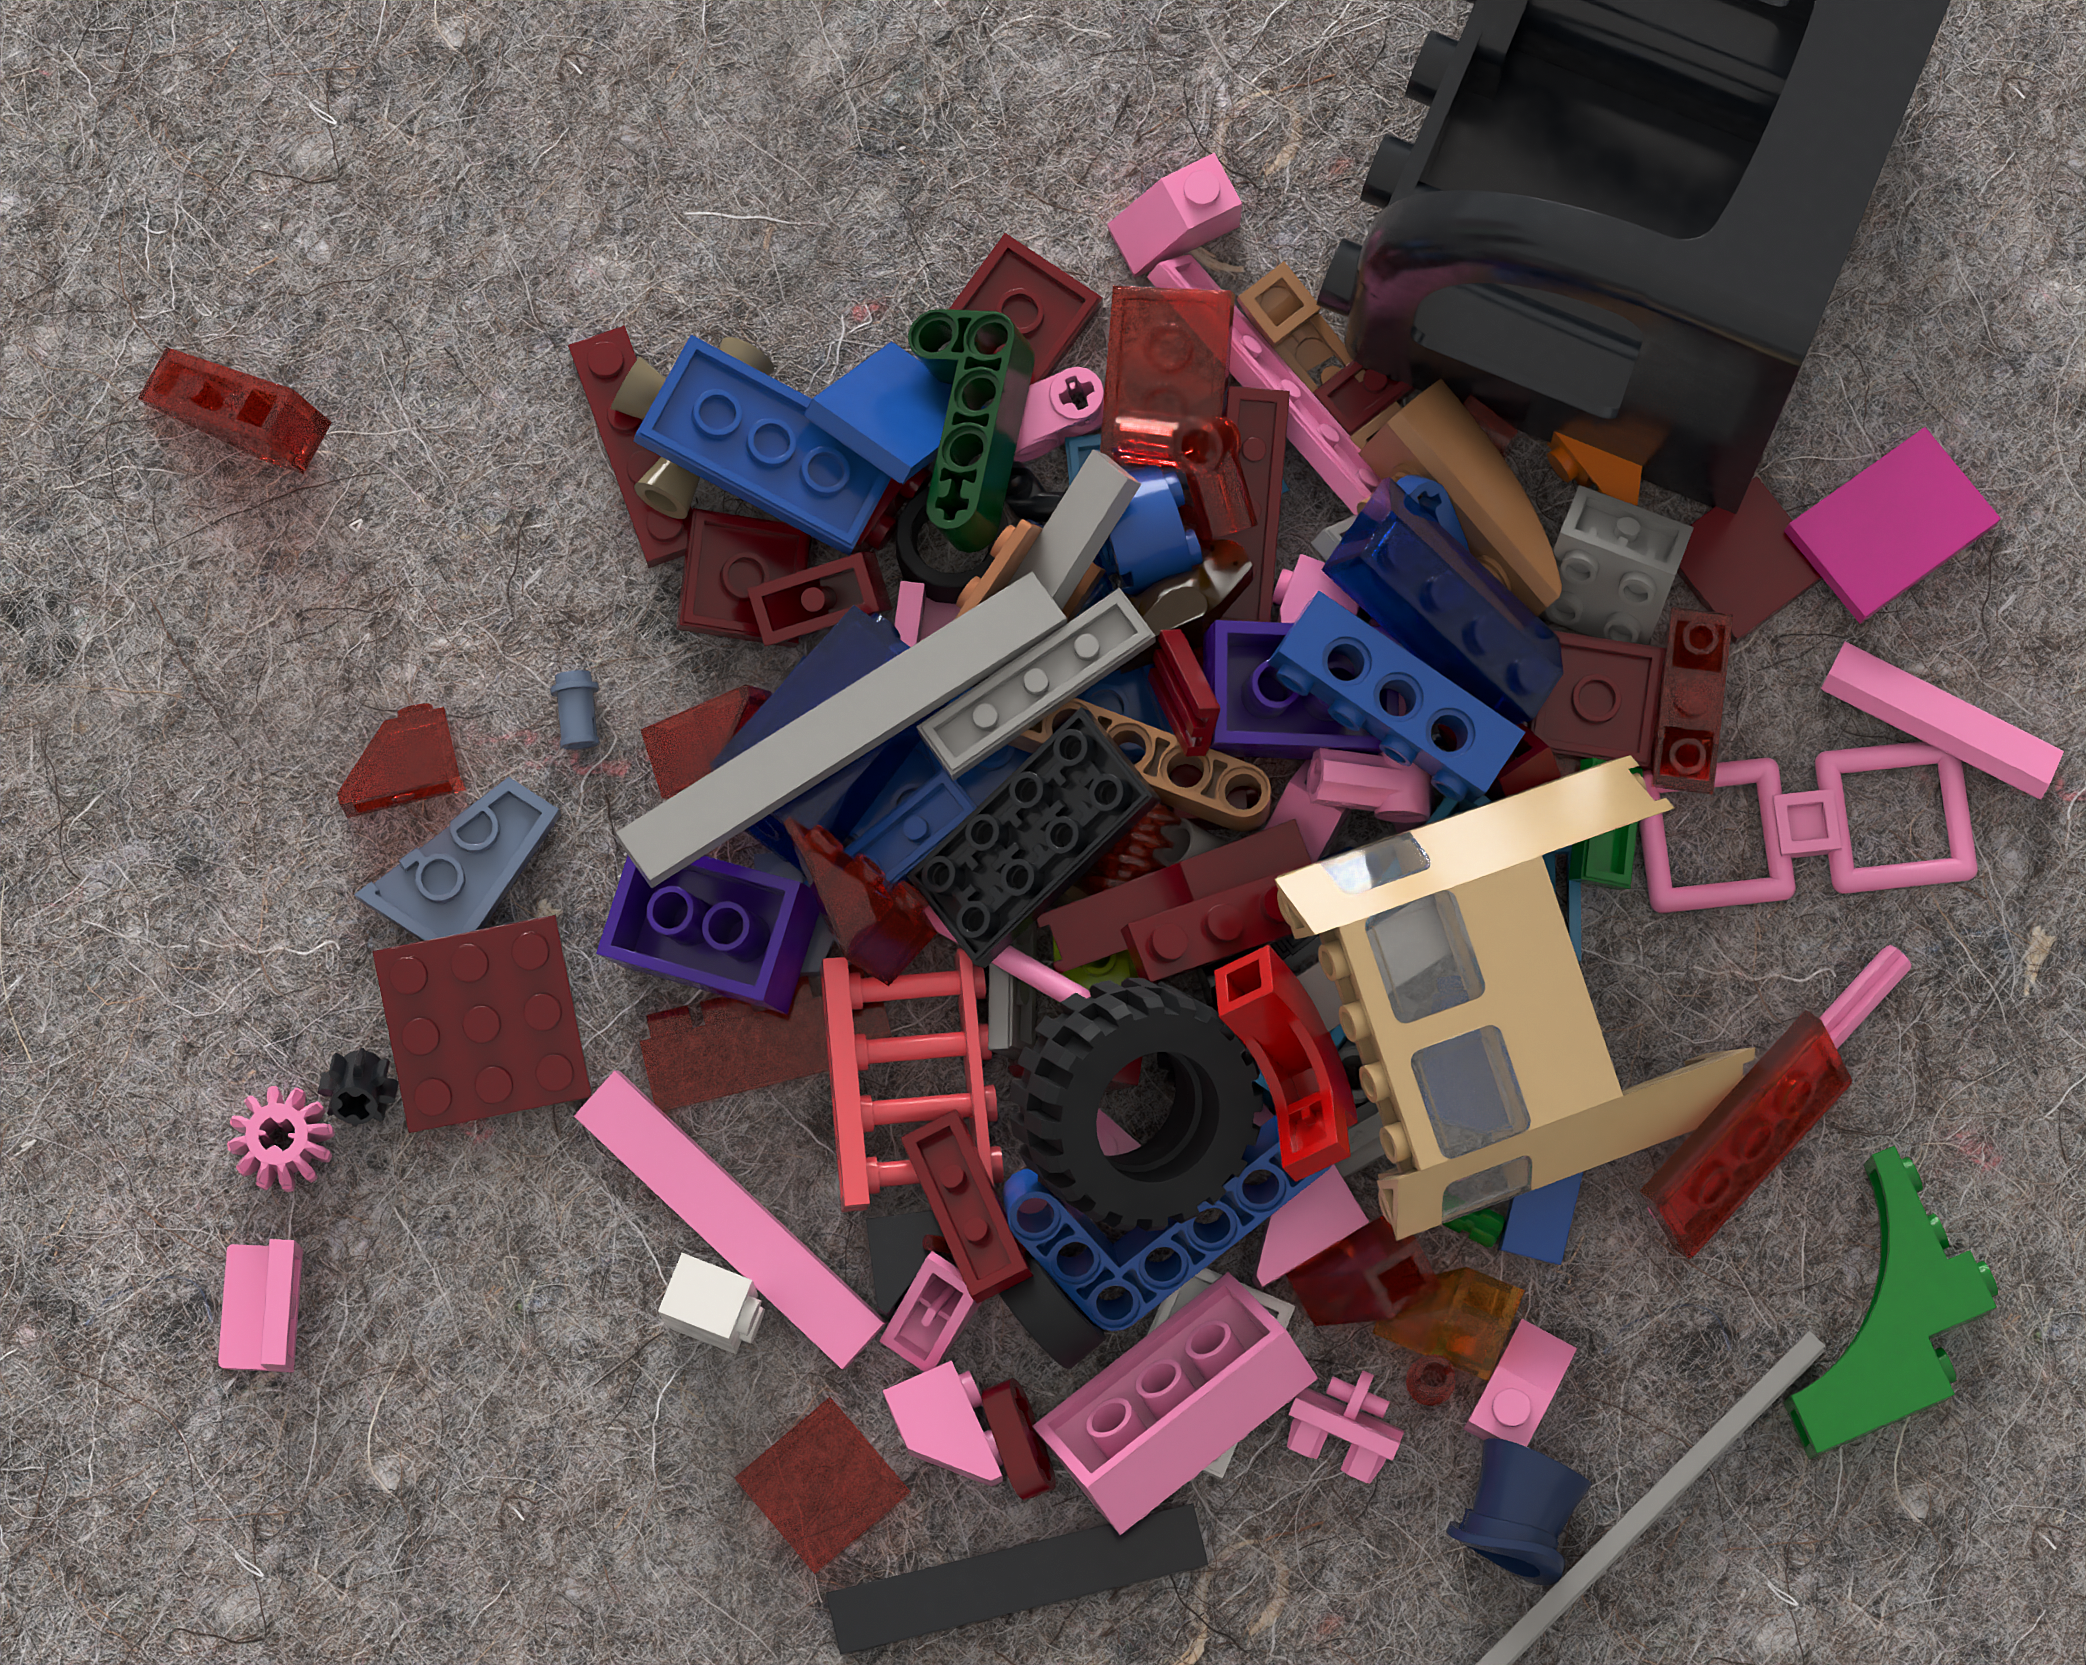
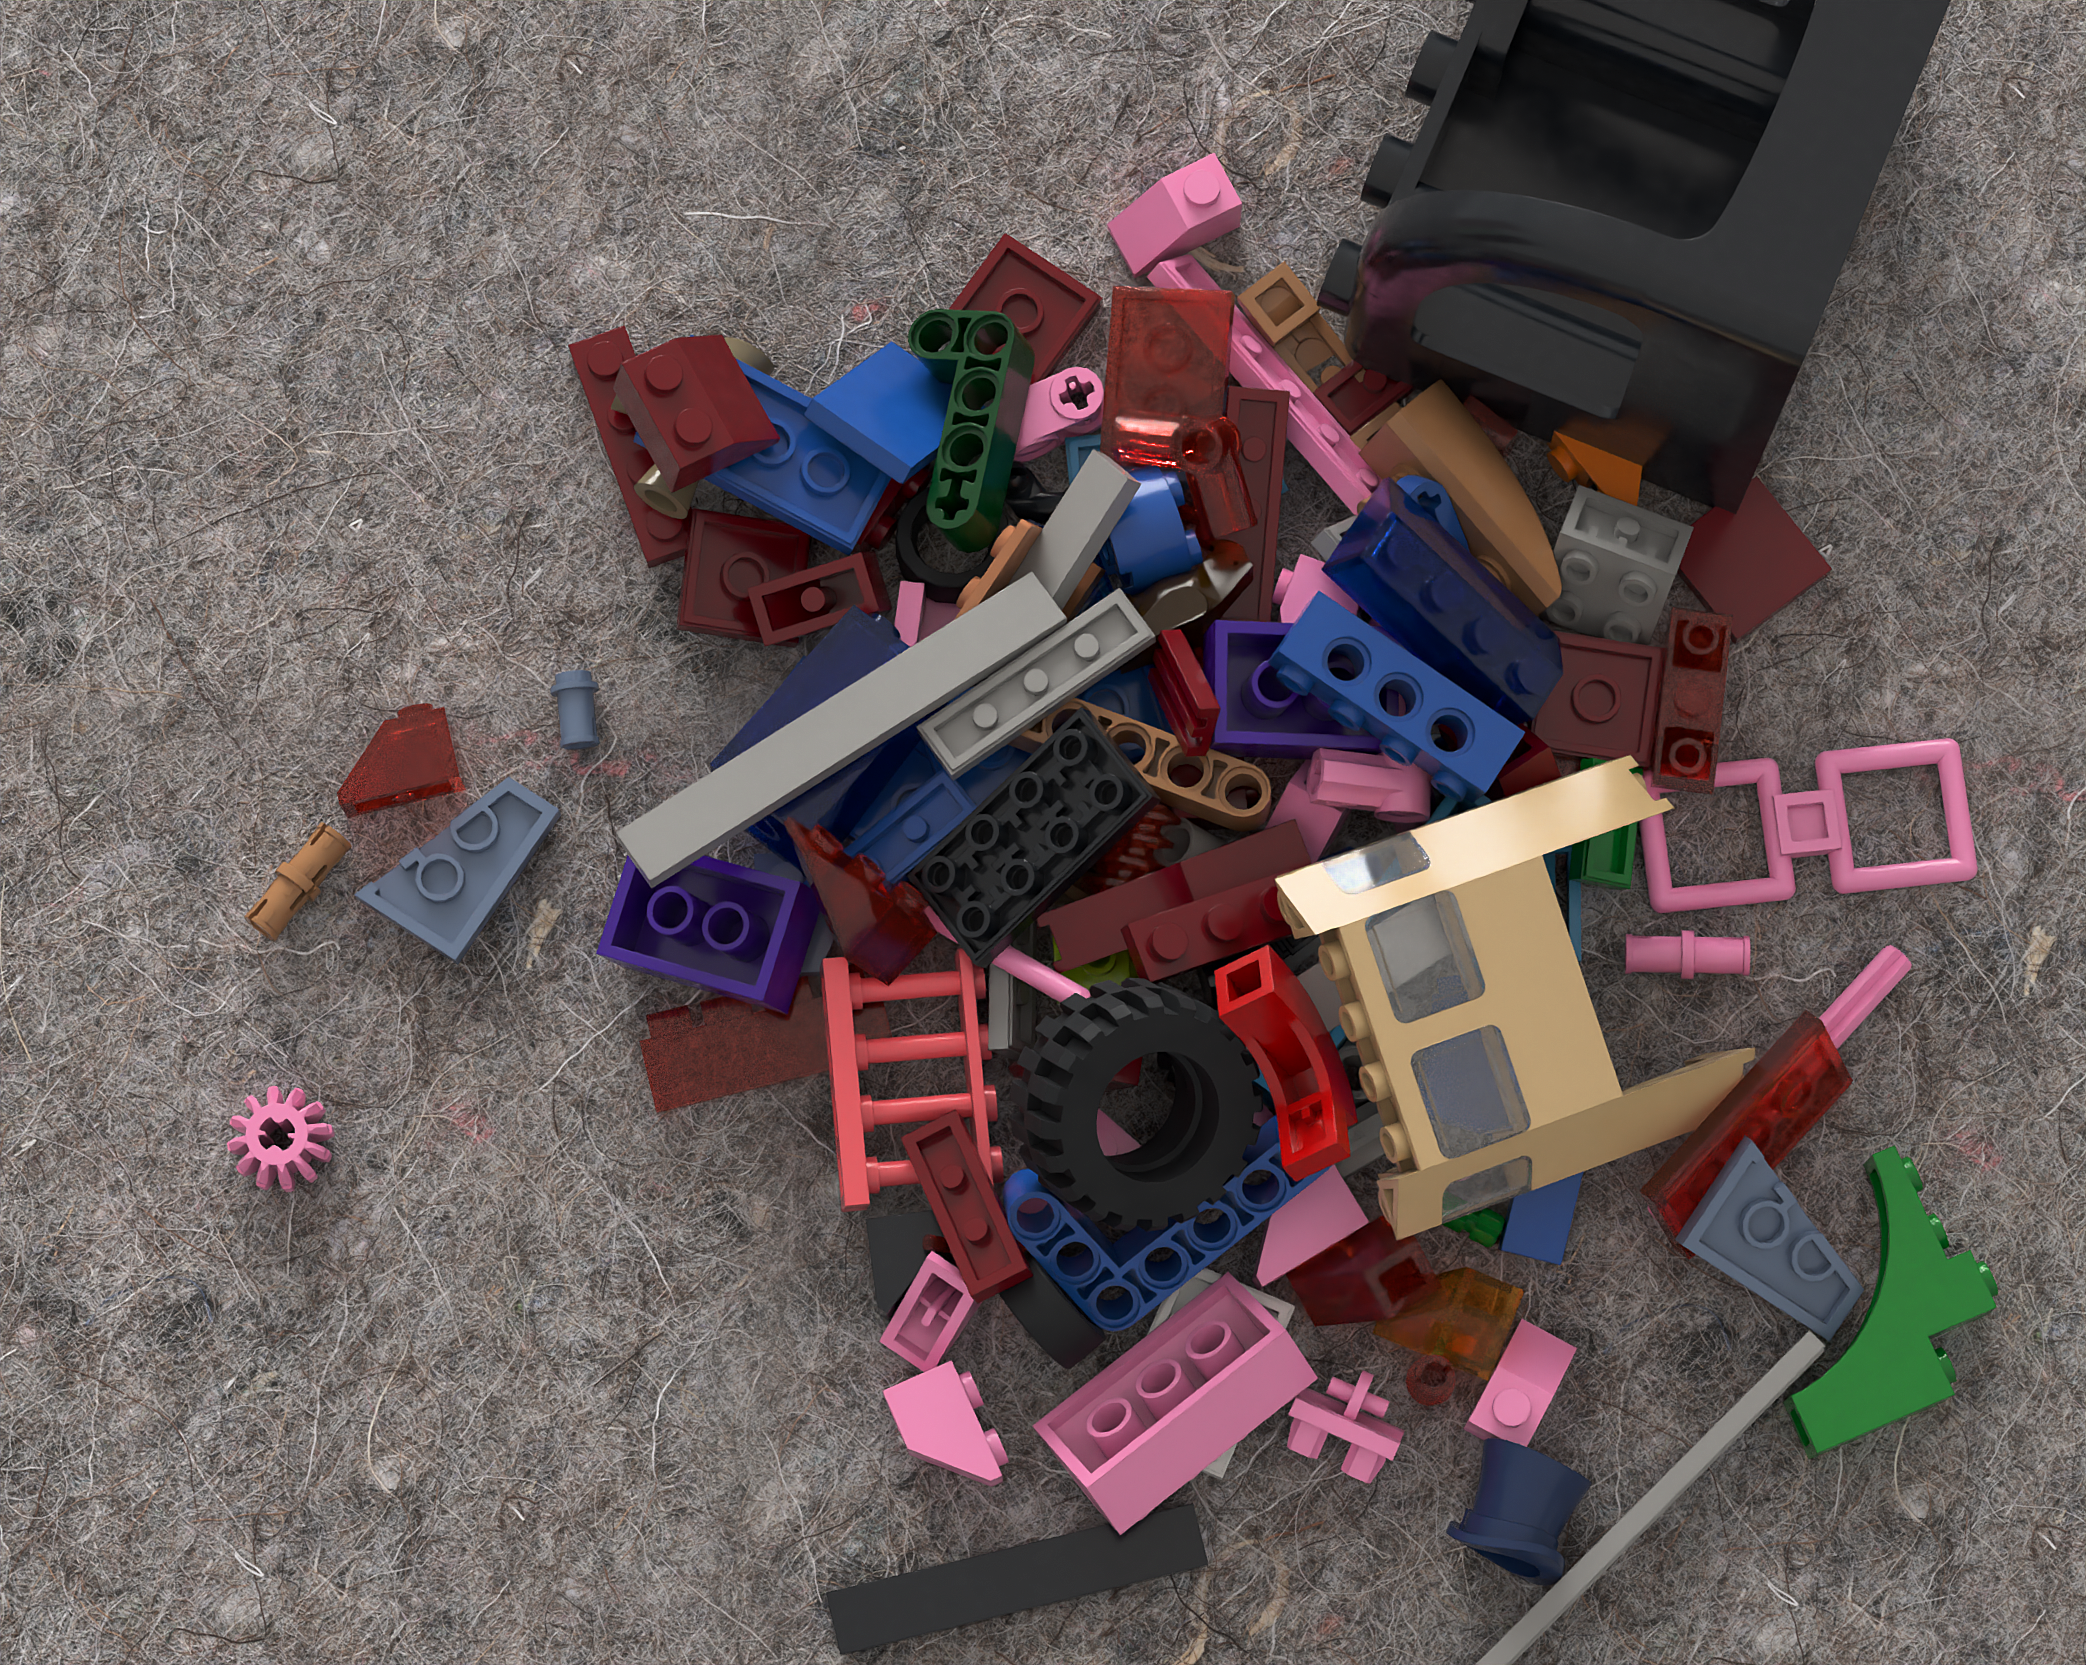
clear red slope [138,347,332,474] -> none
bright pink panel [218,1239,303,1372] -> none
black gear [318,1048,399,1127] -> none
dark red plate [372,914,592,1133] -> none
bright pink tile [574,1070,887,1369] -> none
clear red slope [640,684,775,799] -> none
white brick [658,1253,765,1354] -> none
clear red tile [734,1397,911,1576] -> none
dark red beam [982,1378,1056,1501] -> none
dark pink tile [1784,427,2001,624] -> none
bright pink tile [1821,641,2064,799] -> none
none -> medium nougat pin [244,822,352,942]
none -> dark red slope [613,335,780,493]
none -> bright pink pin [1625,930,1750,979]
none -> sand blue wing [1675,1136,1864,1342]

